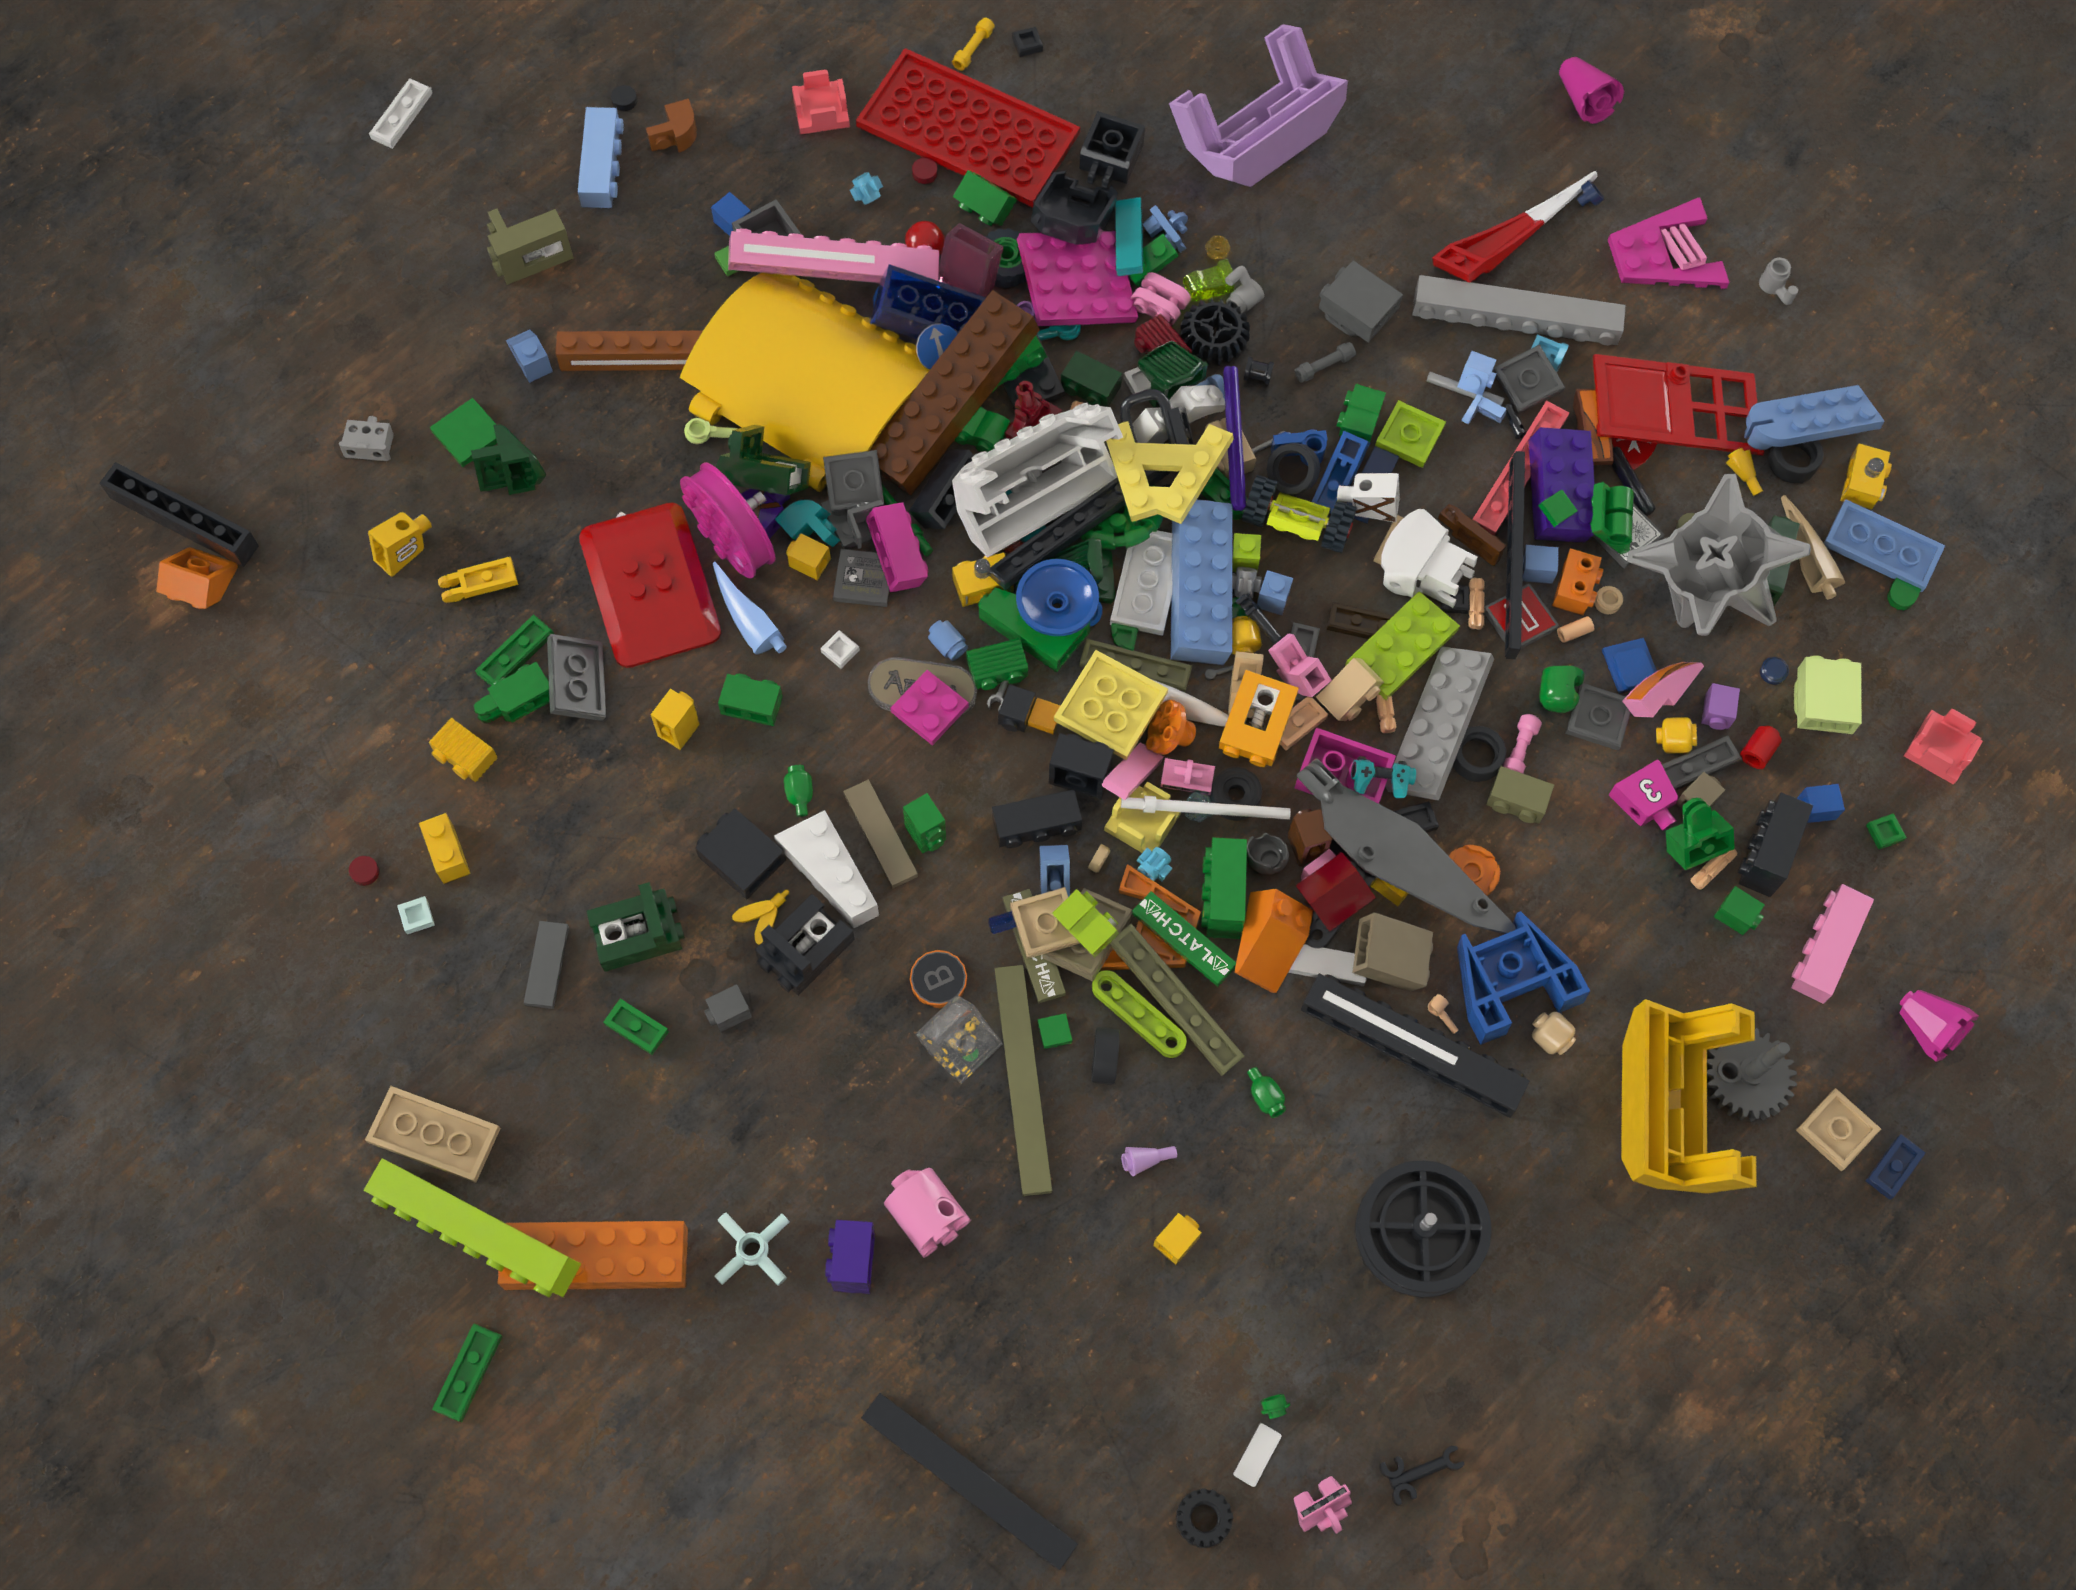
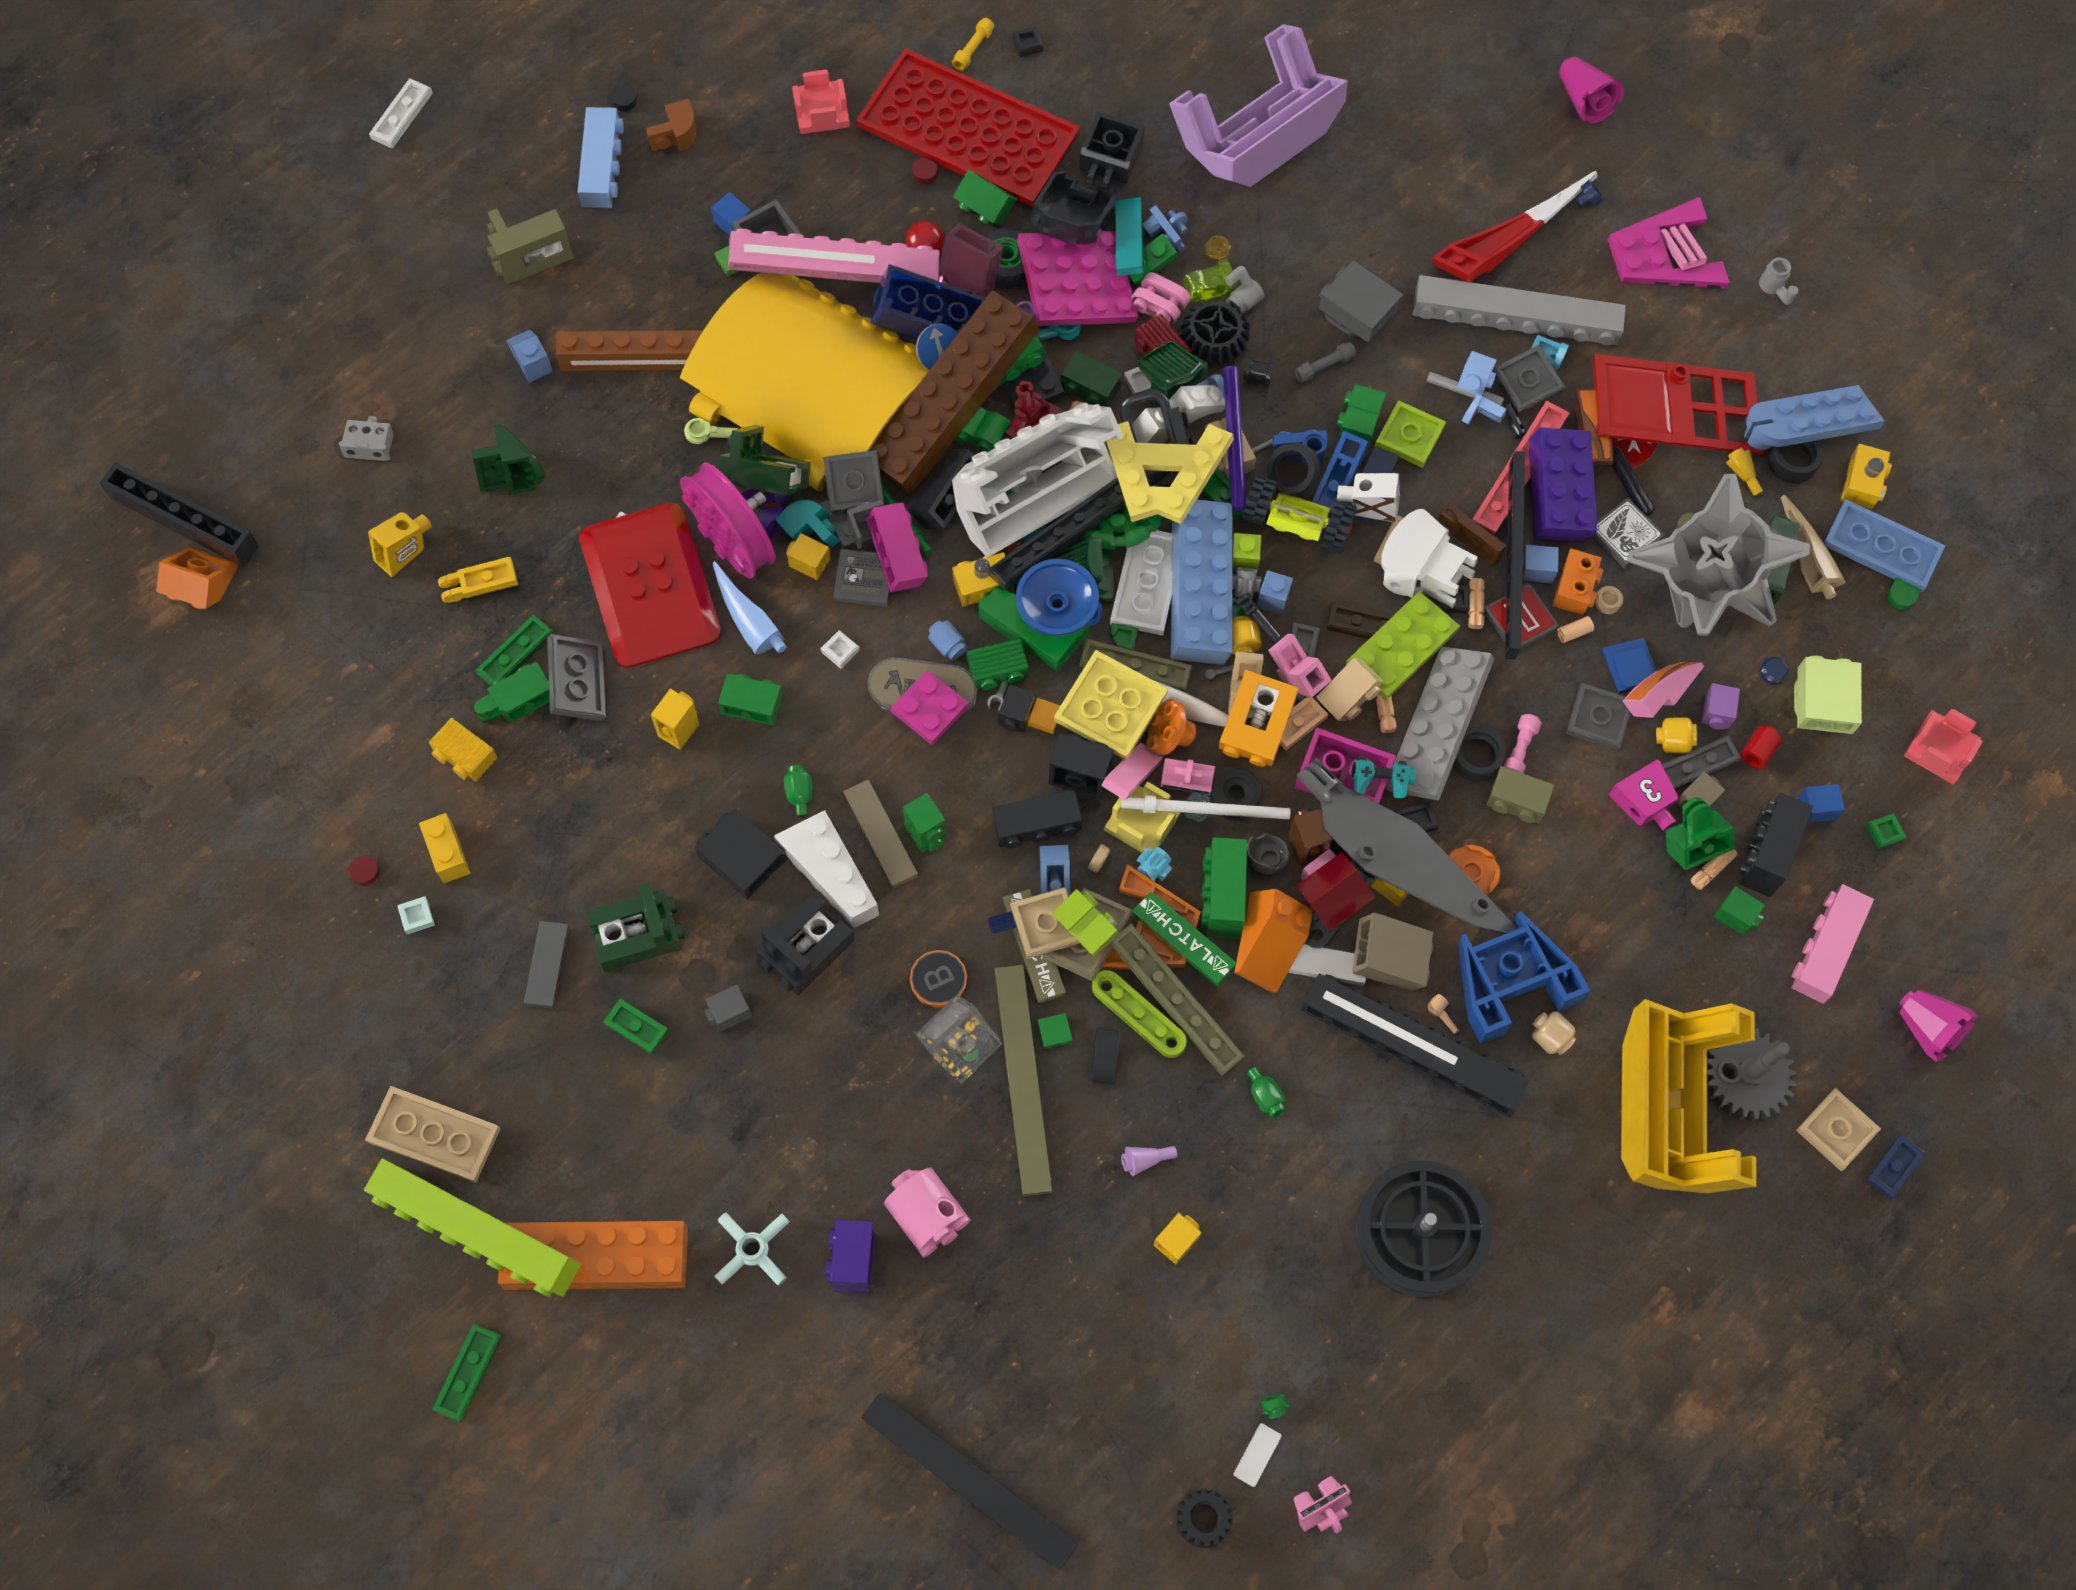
green tile [430,398,497,468] -> none
yellow piece [732,890,789,945] -> none
medium azure gear [850,172,883,204] -> none
black bar [1379,1446,1465,1506] -> none
green tile [1538,489,1578,527] -> none
green helmet [1539,666,1585,713] -> none
green plate [1591,482,1634,554] -> none

